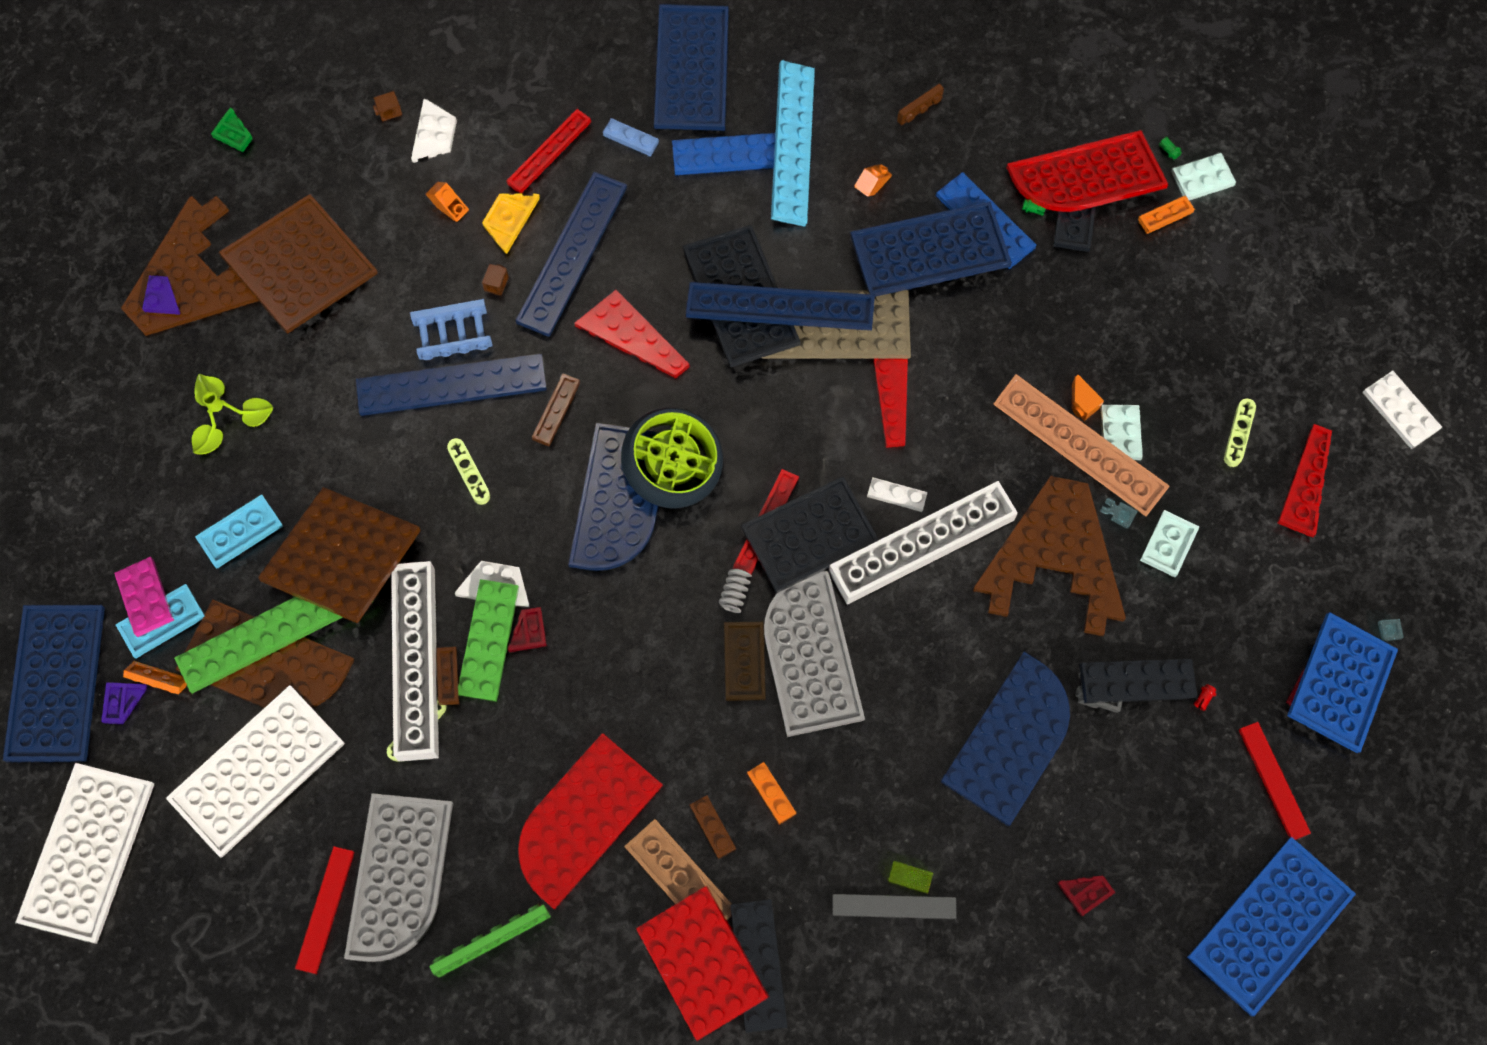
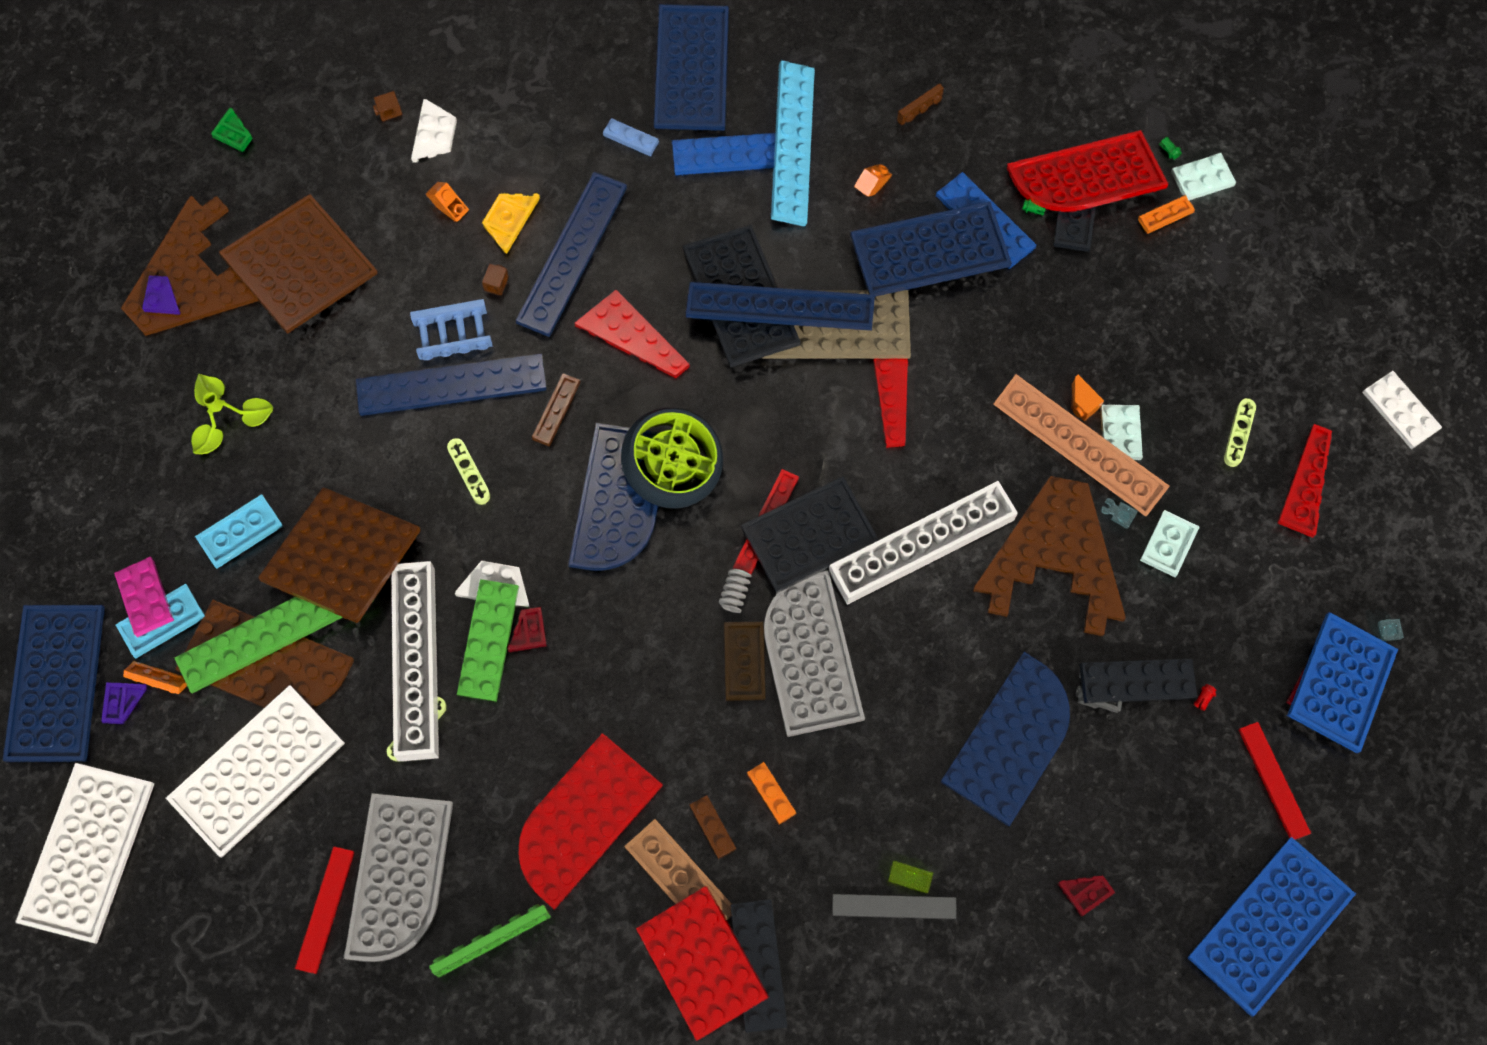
reddish brown plate [436,647,459,706] -> none
red plate [506,109,591,194] -> none
white plate [867,477,928,512] -> none

